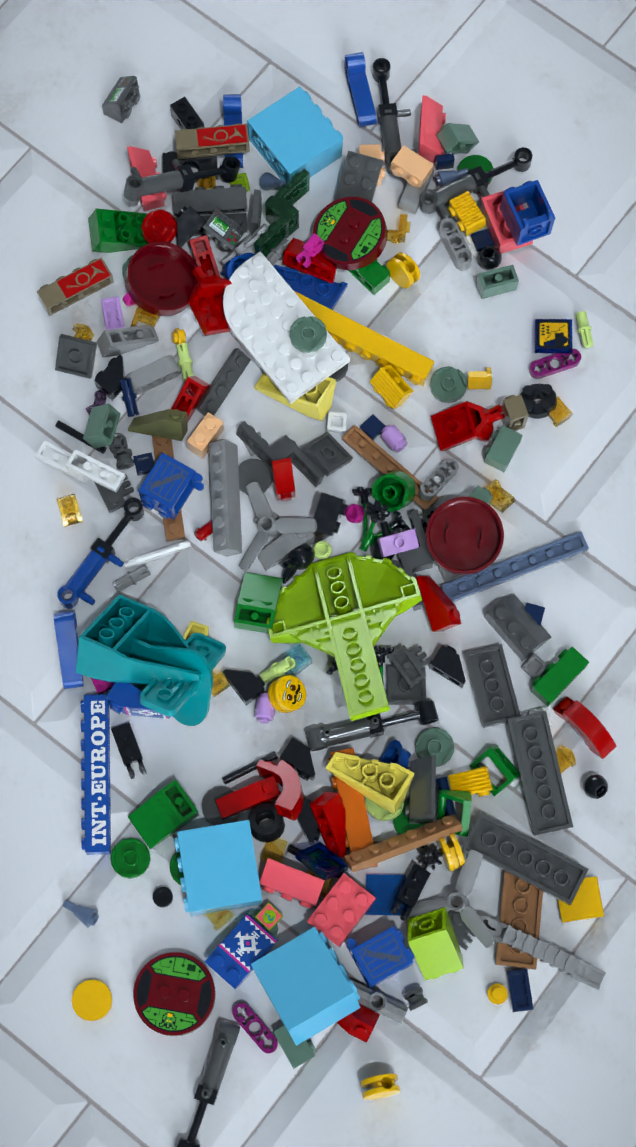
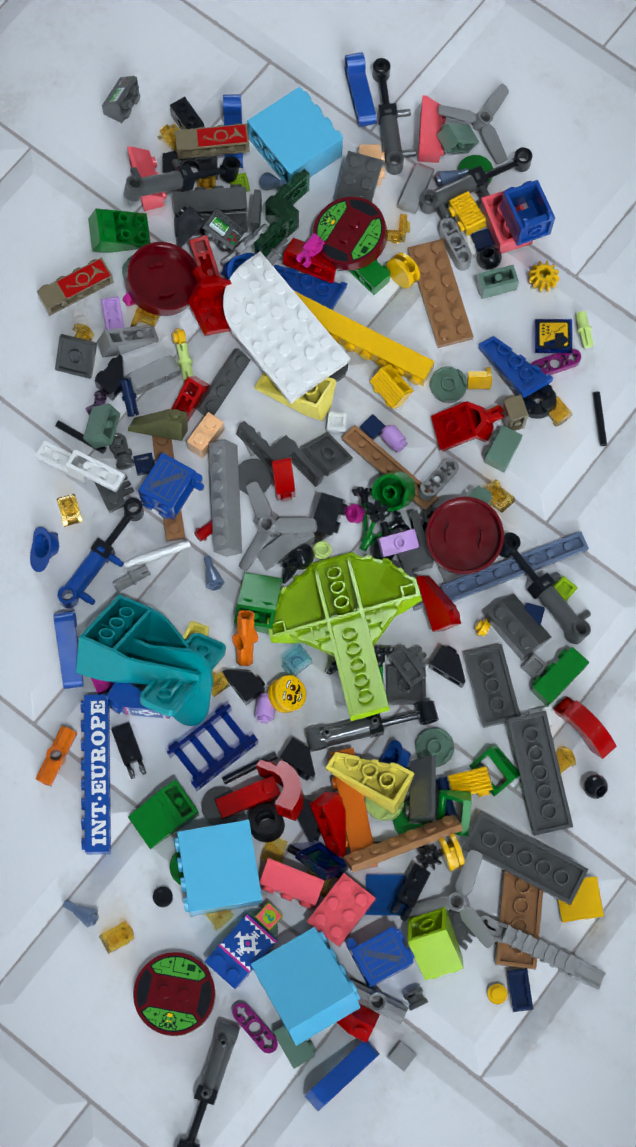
yellow tile [71,979,113,1021] -> none
green tile [110,838,151,879] -> none
red tile [142,209,177,243] -> none
yellowish green pin [260,656,296,683] -> none
sand green tile [290,316,327,353] -> none
yellow head [360,1073,400,1100] -> none
light nougat brick [390,145,434,189] -> none
dark blue tile [435,153,455,170] -> none
none -> blue piece [30,527,60,572]
none -> orange piece [35,726,77,787]
none -> clear yellow bracket [99,921,134,954]
none -> clear yellow bracket [157,123,180,152]
none -> clear blue fence [167,704,259,792]
none -> sand blue cone [204,556,225,591]
none -> orange piece [232,610,259,667]
none -> blue beam [305,1041,380,1111]
none -> light grey tile [388,1042,417,1071]
none -> medium nougat plate [407,239,474,348]
none -> light grey piece [437,84,509,164]
none -> yellow plate [474,618,491,637]
none -> blue wing [478,336,553,398]
none -> dark grey piece [499,532,591,644]
none -> yellow gear [528,260,559,292]
none -> lime tile [554,576,578,602]
none -> black piece [593,391,607,446]

